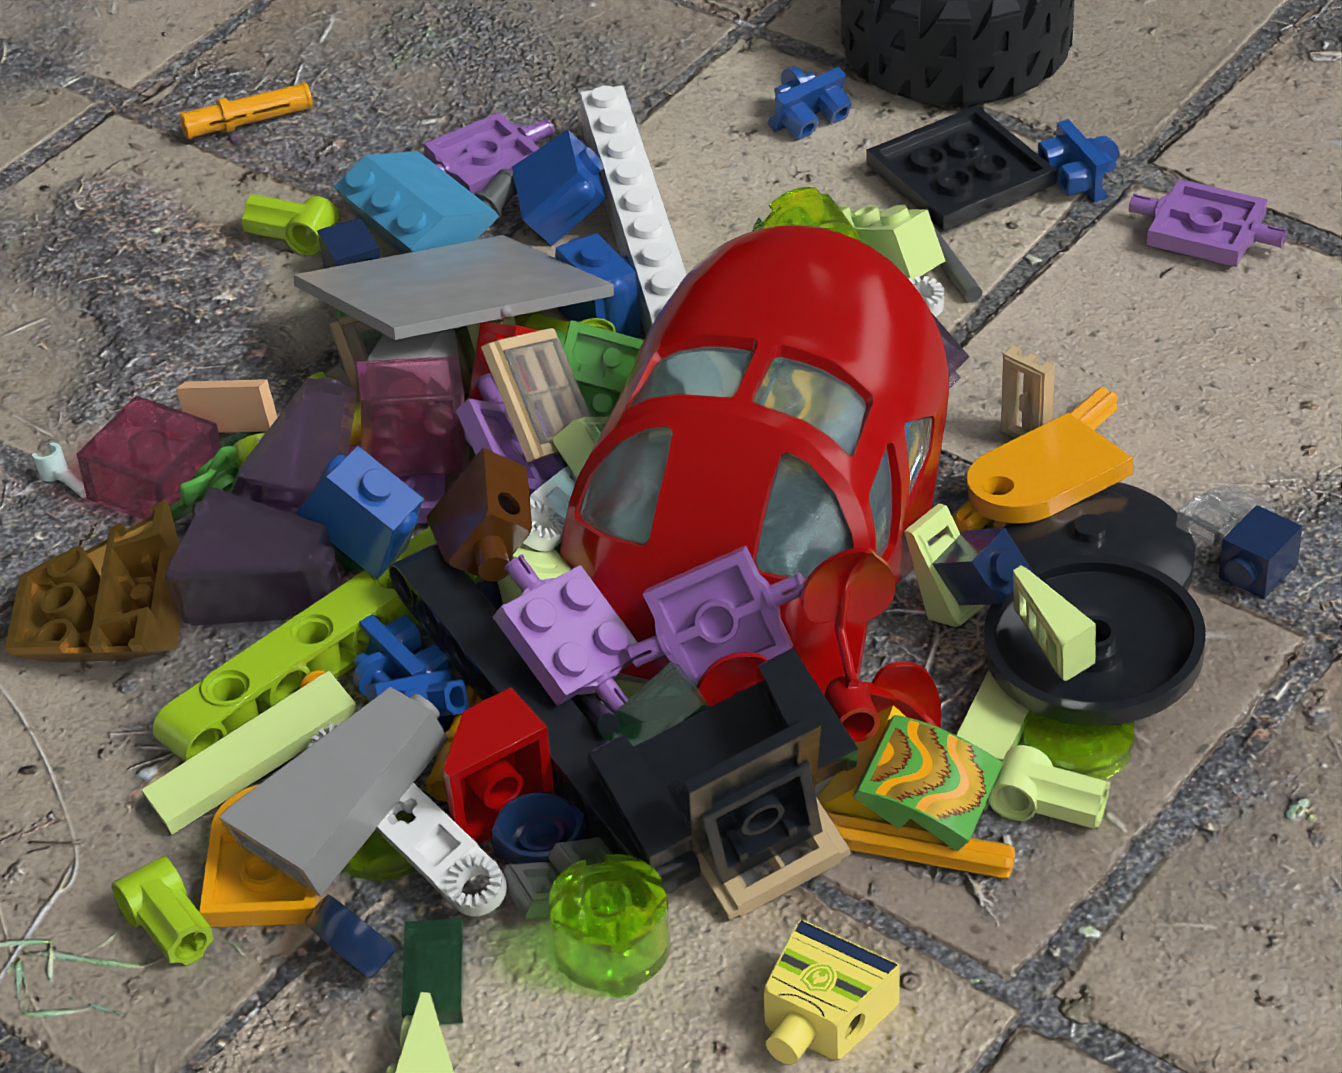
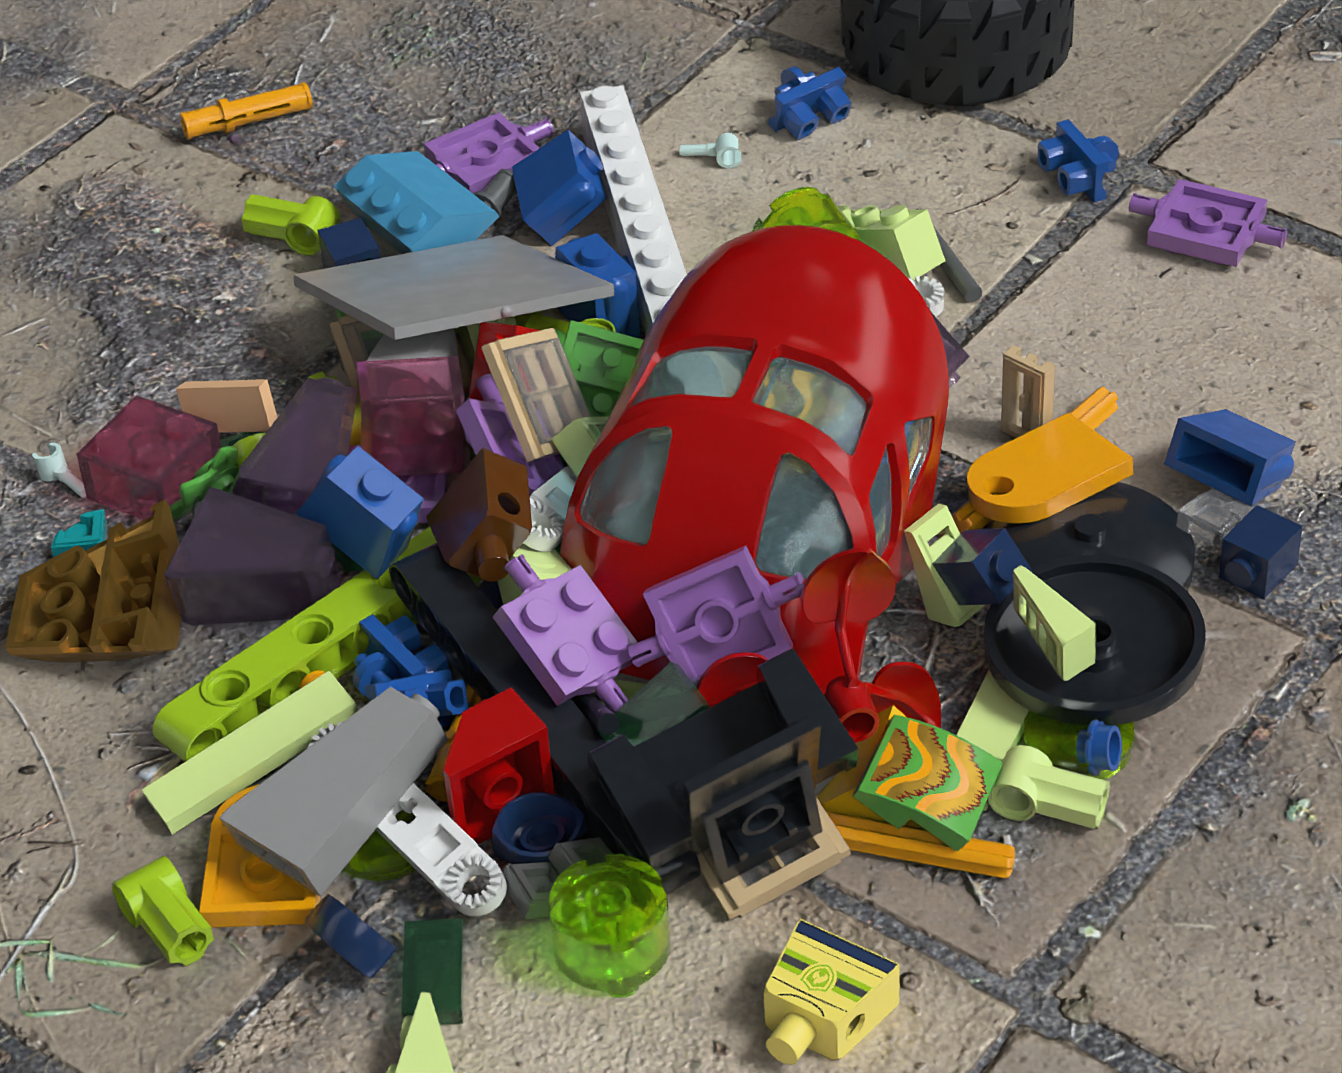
black plate [866,105,1057,231] -> none
none -> teal tile [51,509,107,557]
none -> light aqua hand [679,133,741,168]
none -> blue plate [1076,720,1122,776]
none -> blue torso [1164,409,1296,506]

